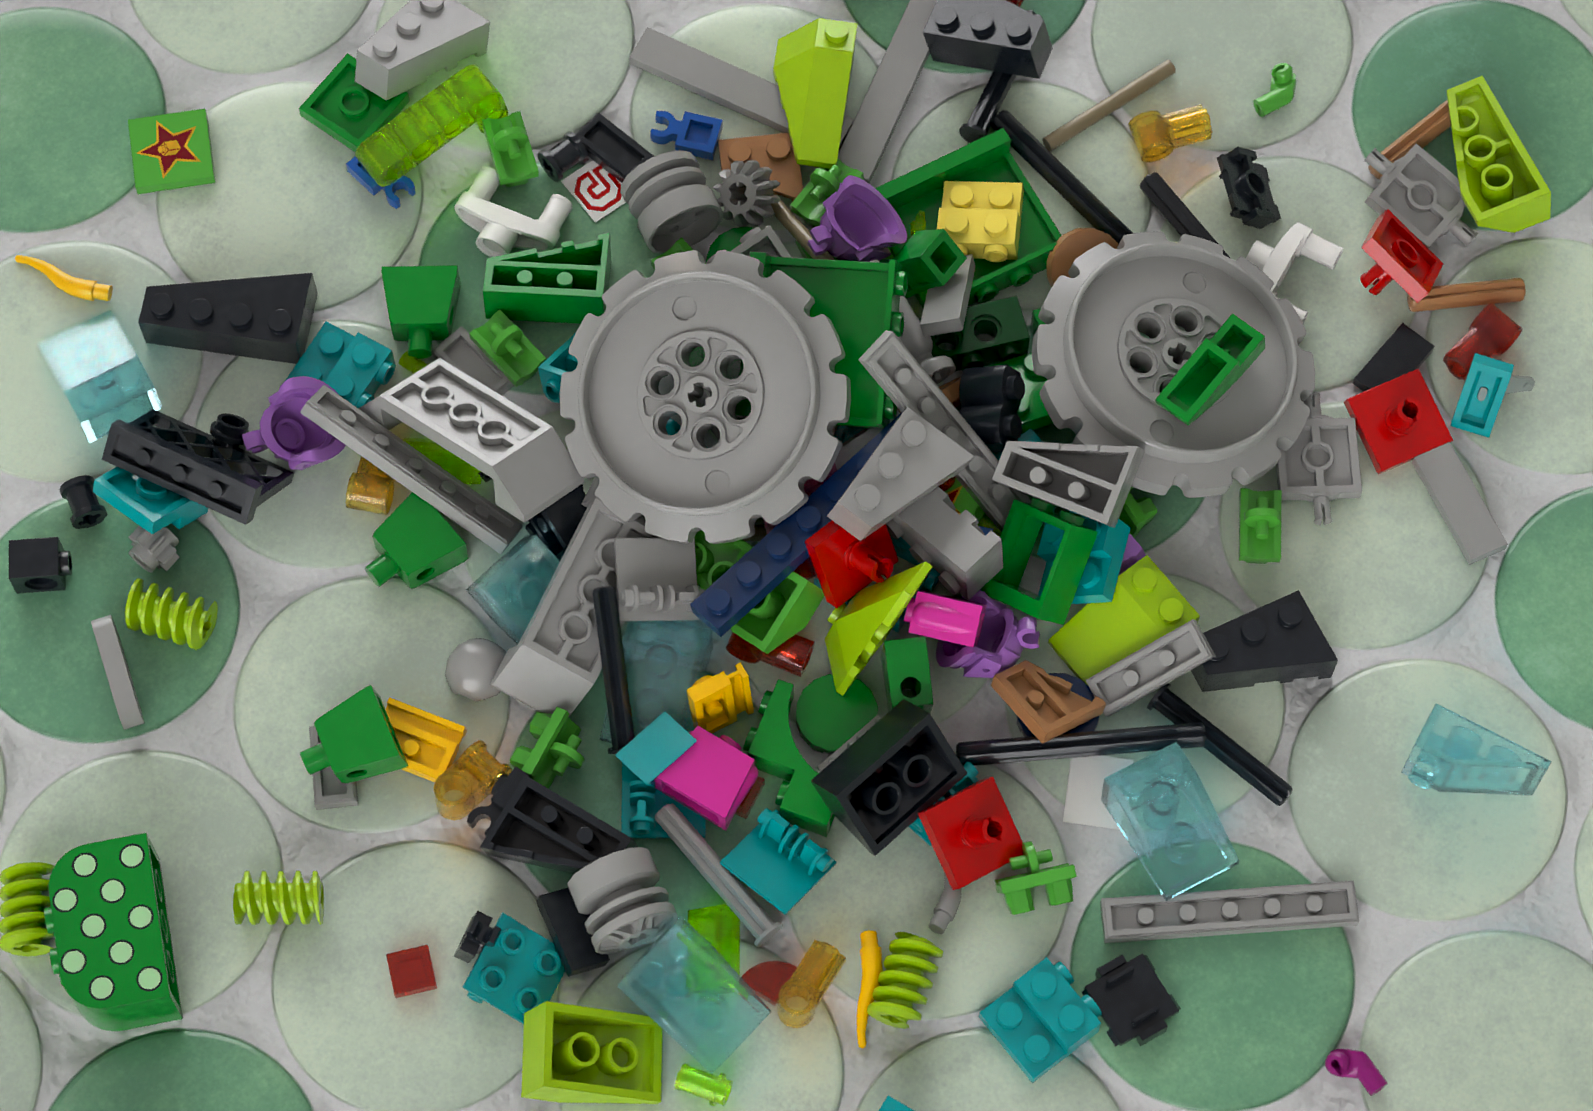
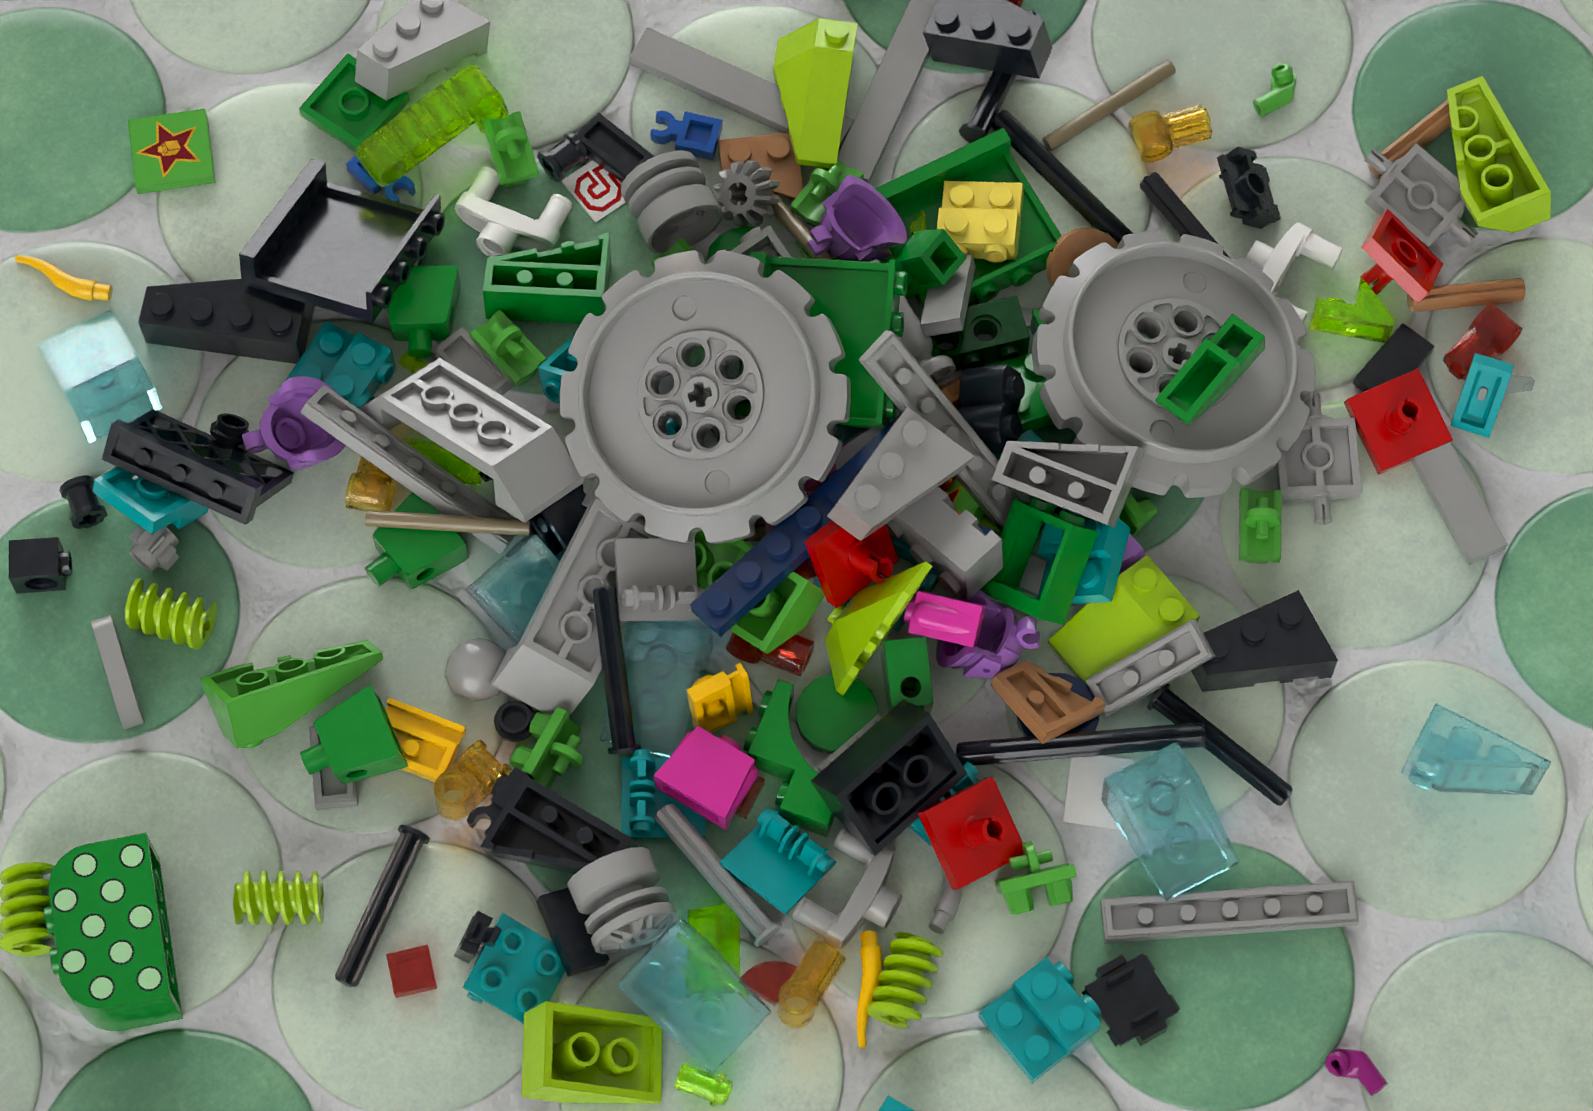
teal sticker [615,711,697,785] -> none
none -> bright green wedge [200,640,383,749]
none -> panel [239,159,445,323]
none -> black axle [335,825,430,987]
none -> dark tan bar [365,510,531,536]
none -> black plate [494,701,535,742]
none -> light grey connector [793,826,902,949]
none -> clear neon green slope [1309,278,1395,343]

